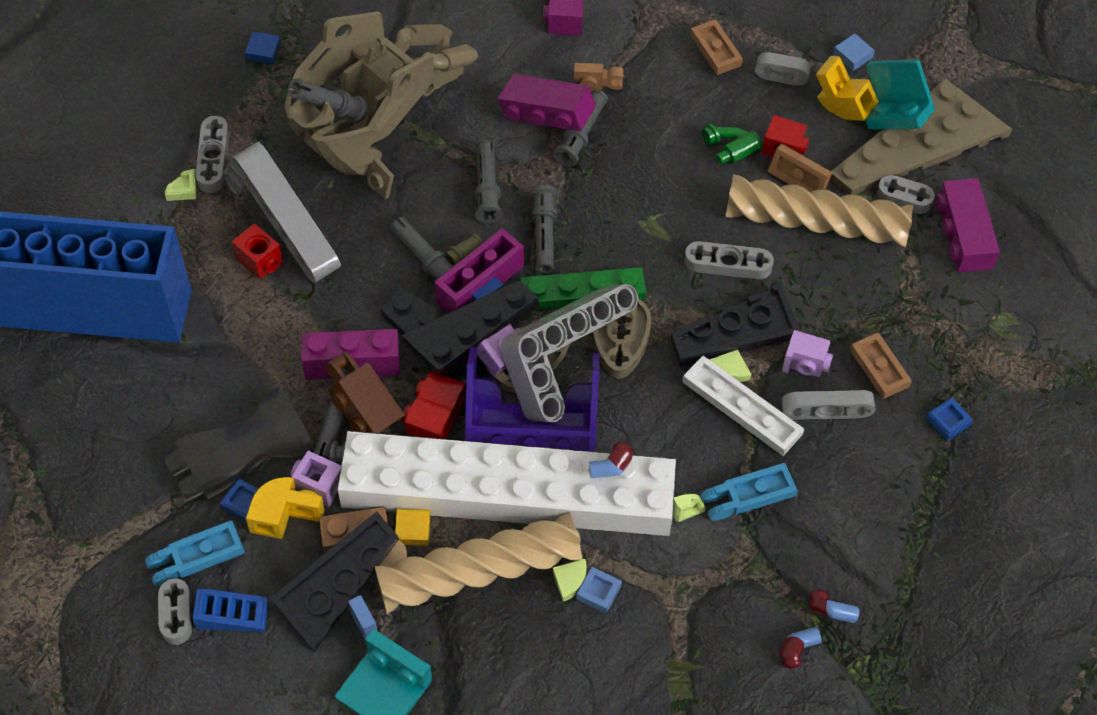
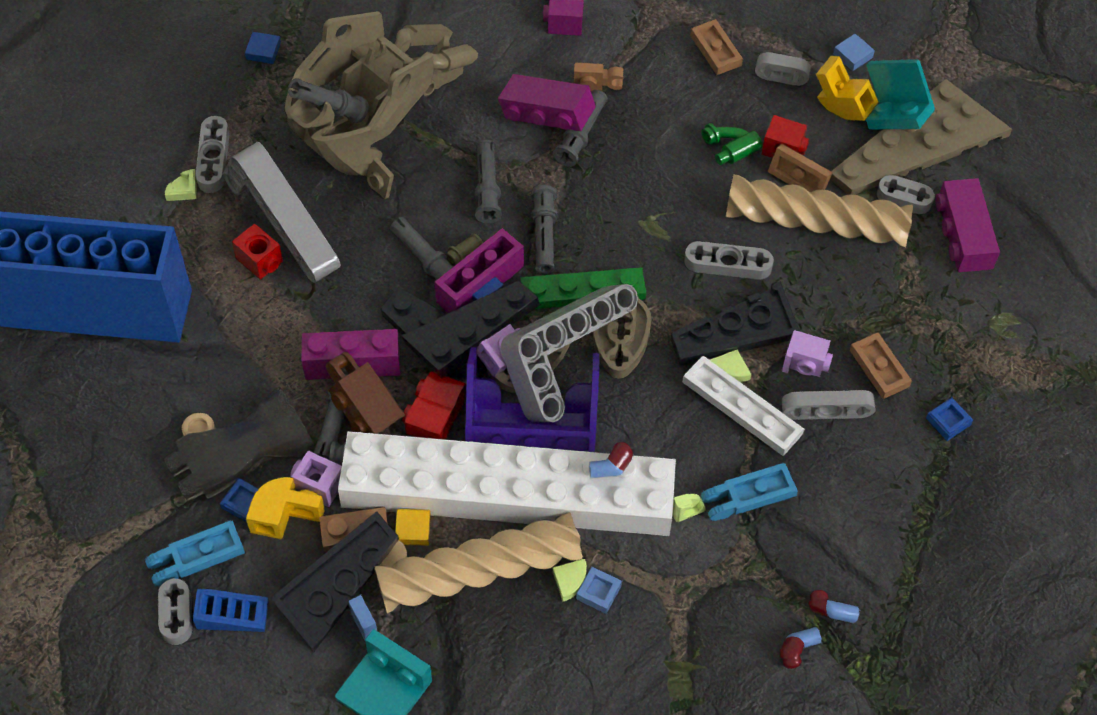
none -> tan tile [182,413,216,446]

